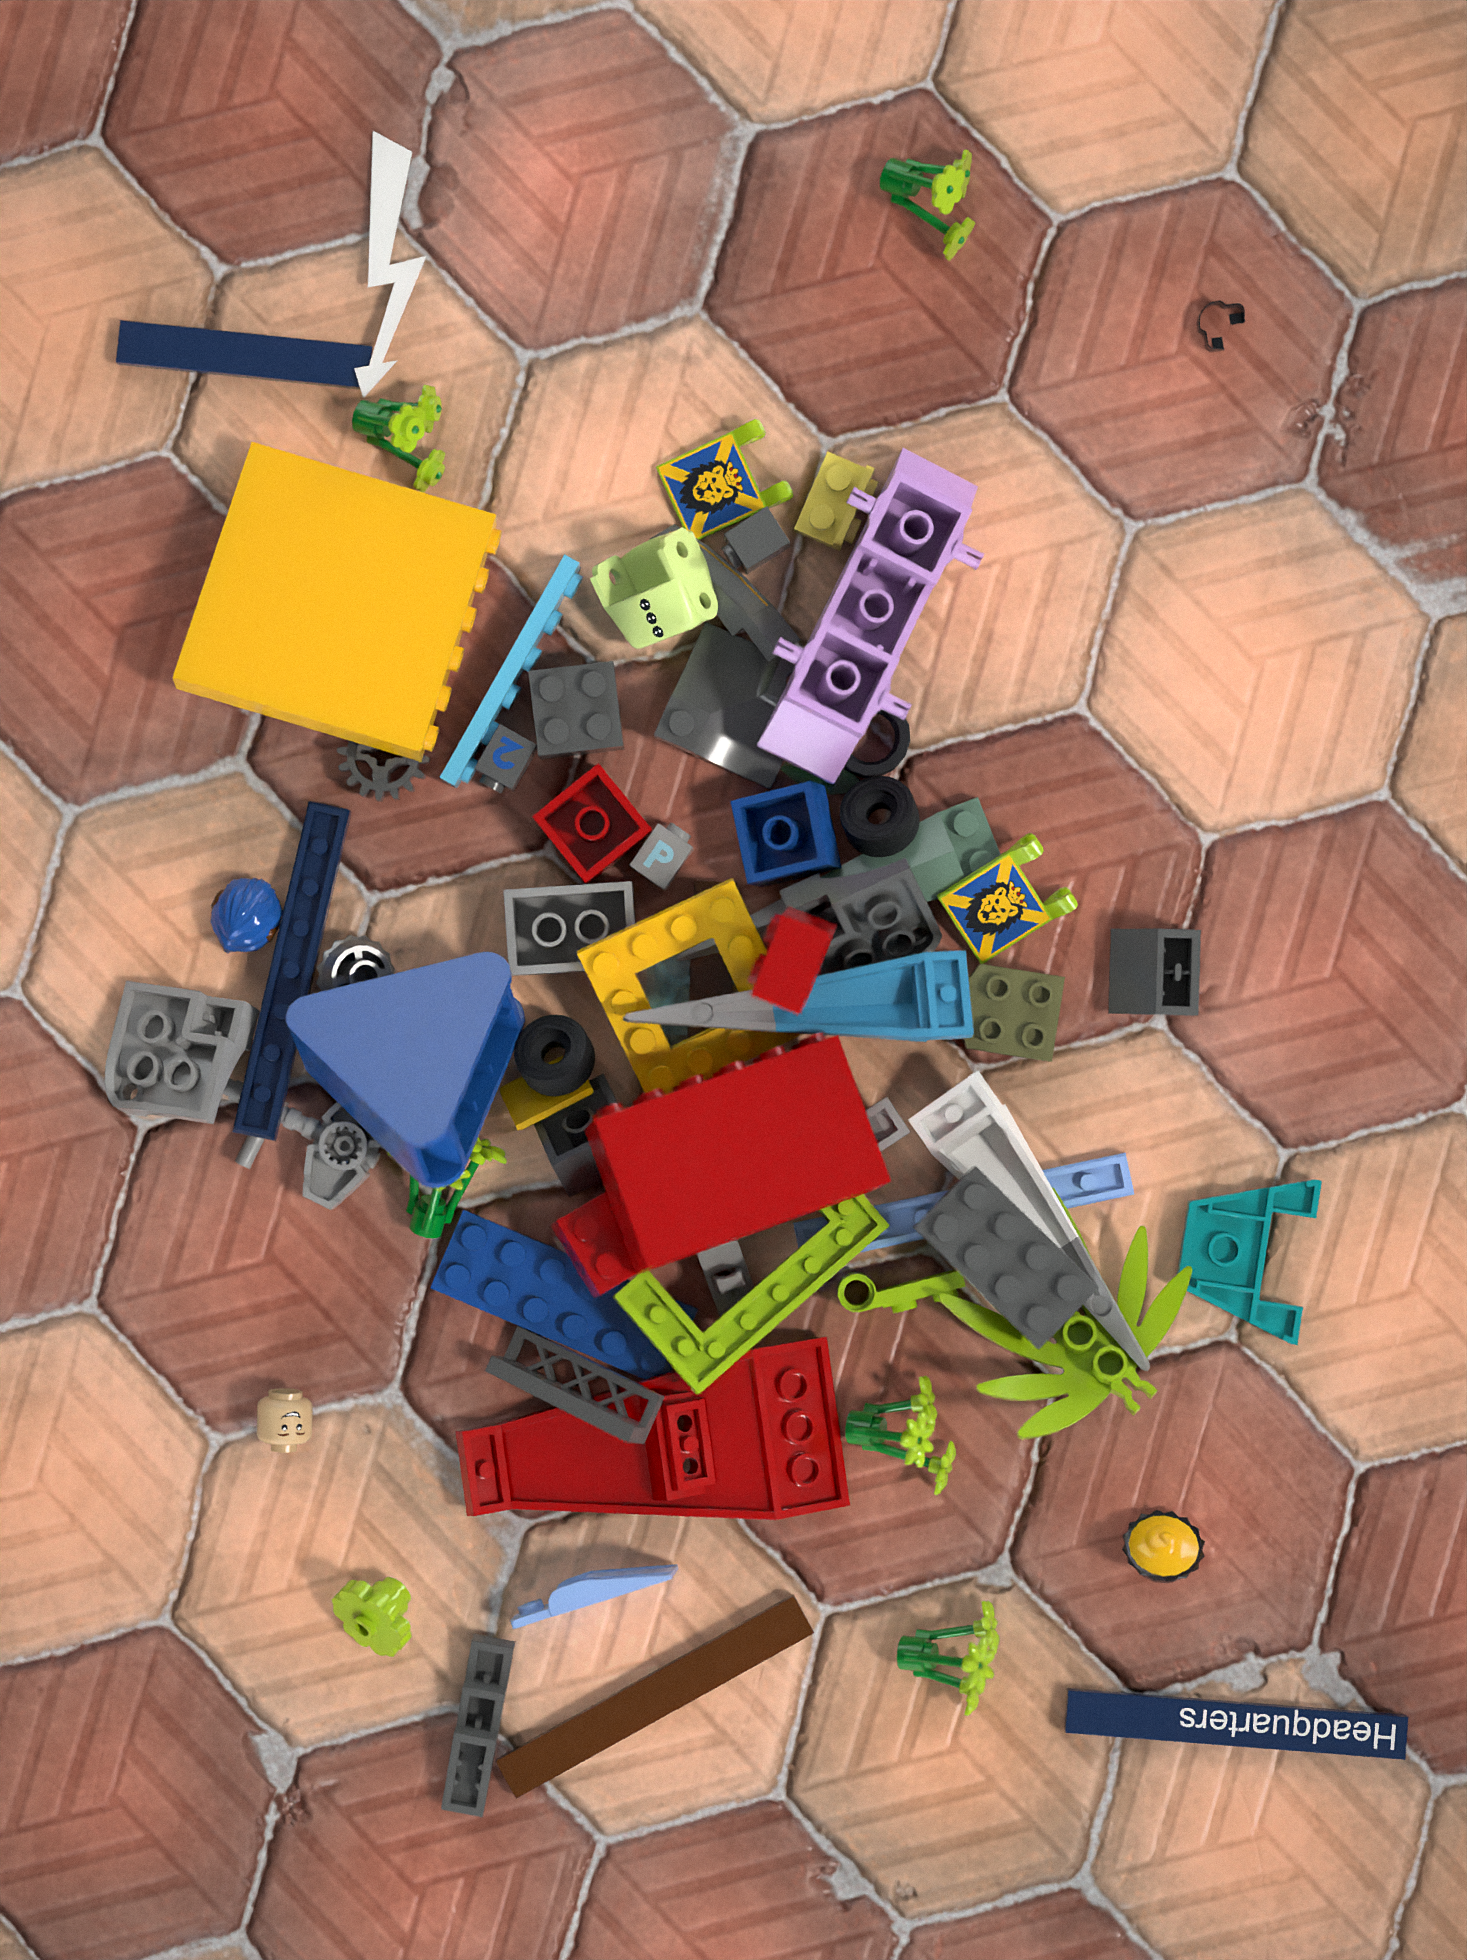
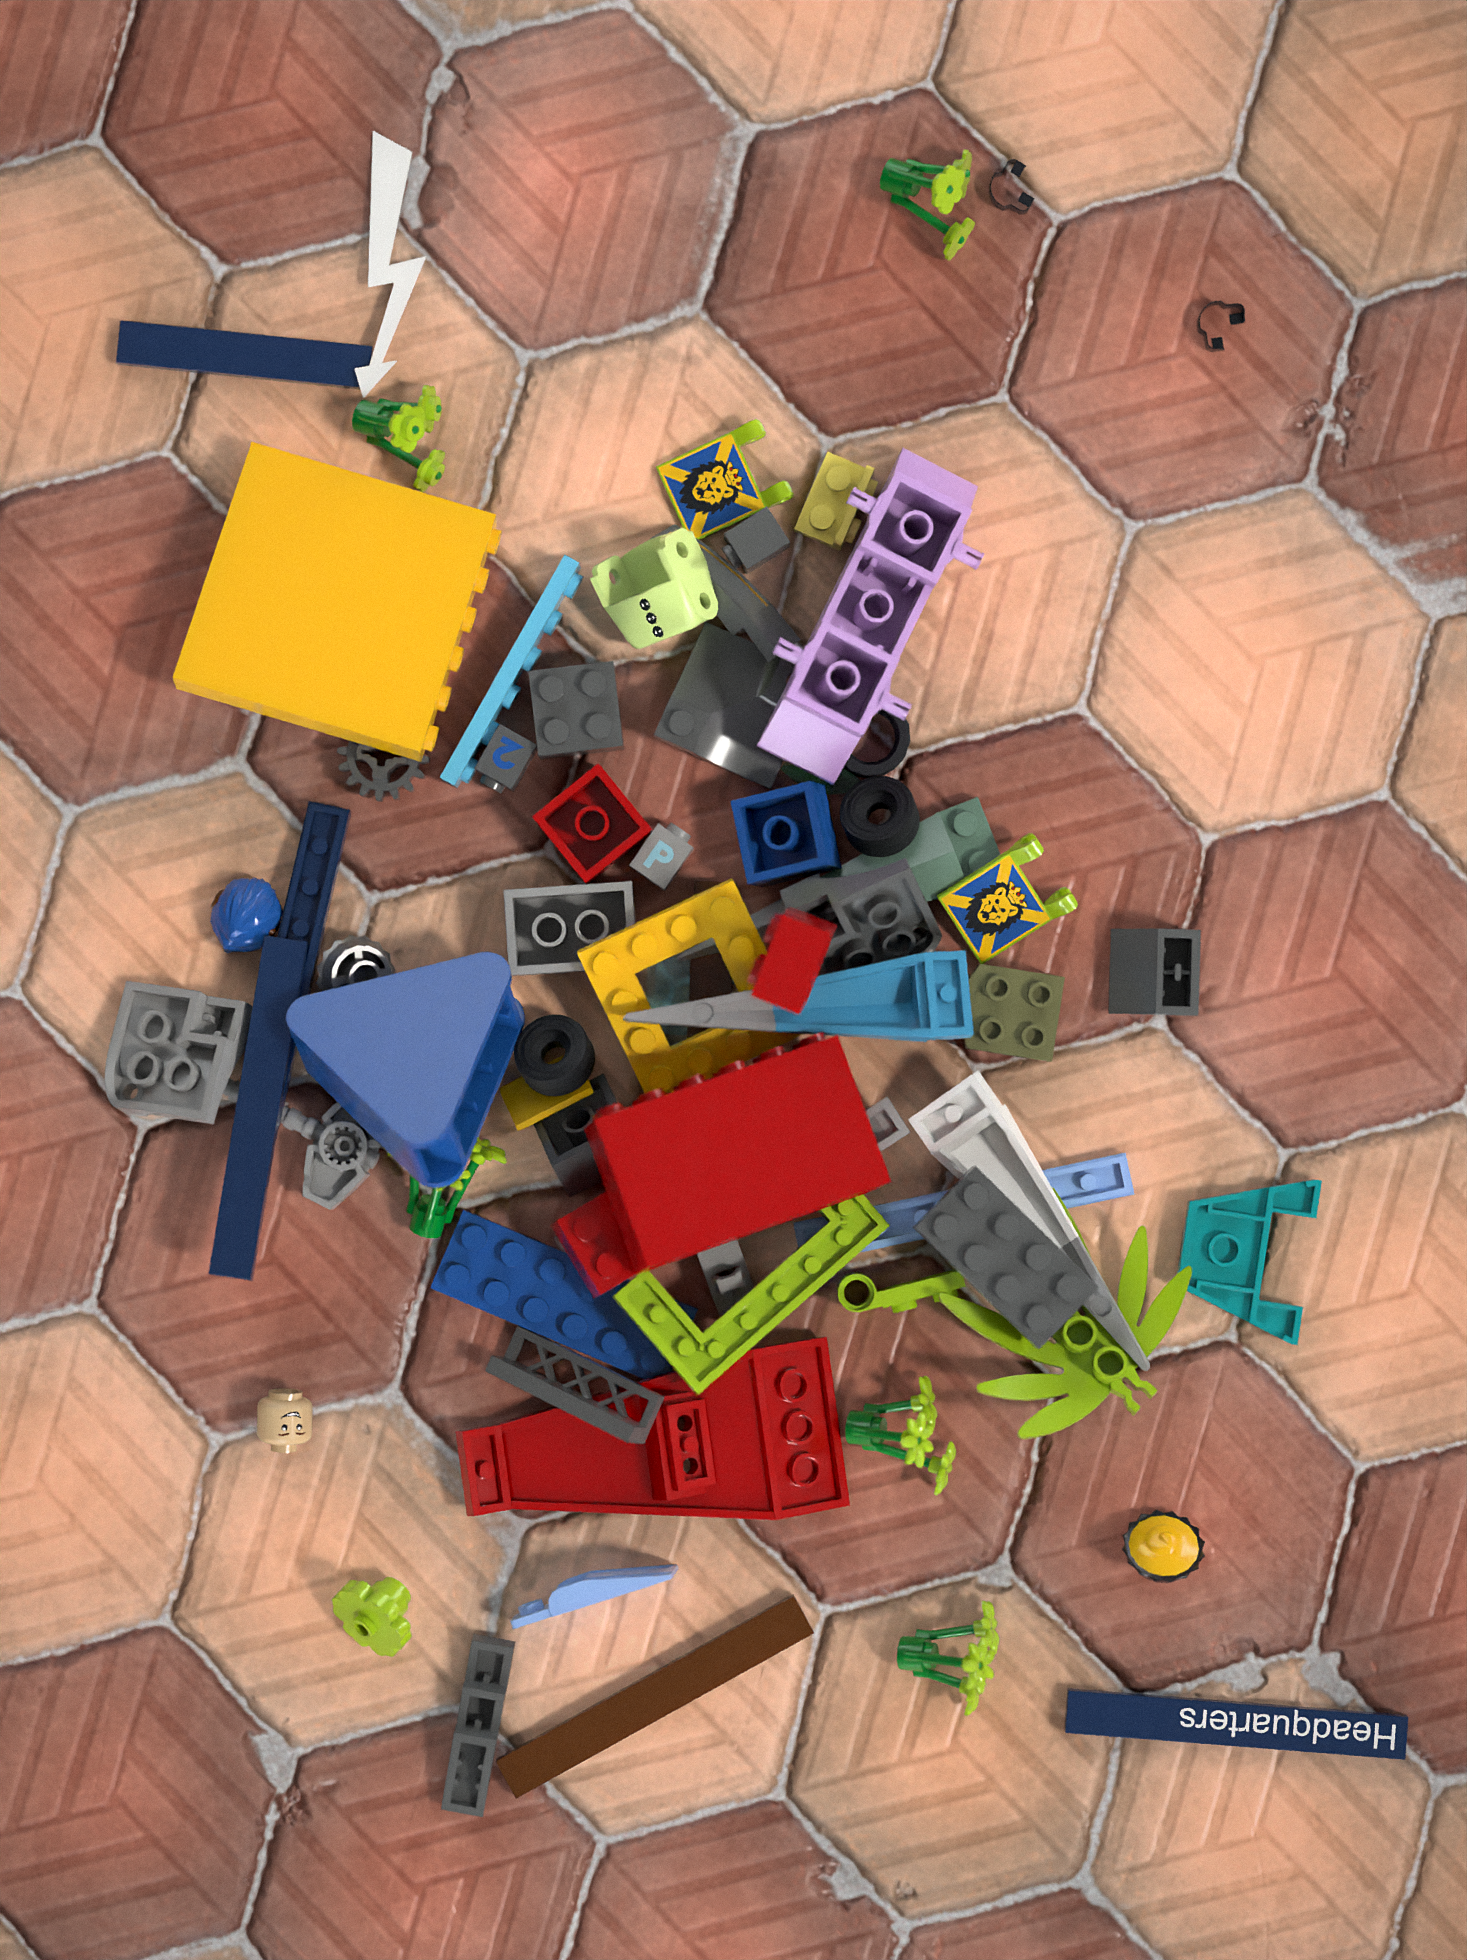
none -> dark blue tile [208,935,308,1281]
none -> black piece [989,159,1035,215]

